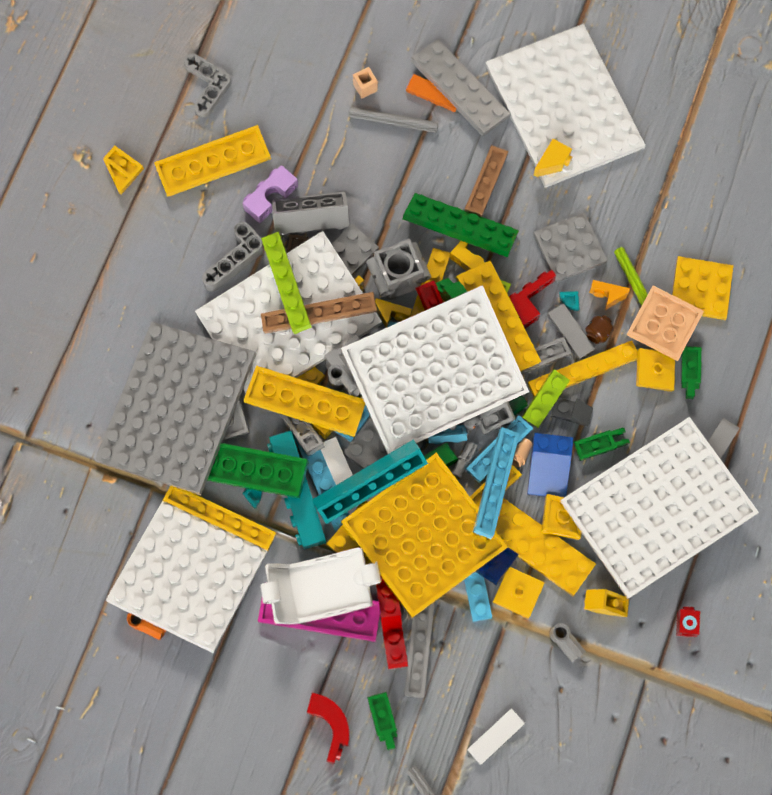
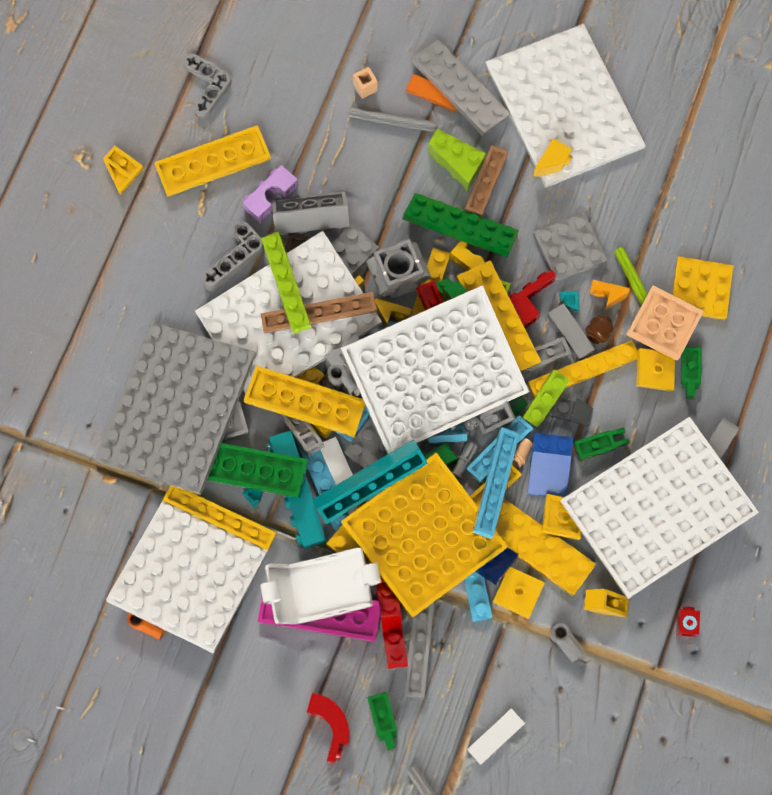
none -> lime wedge [428,129,486,192]

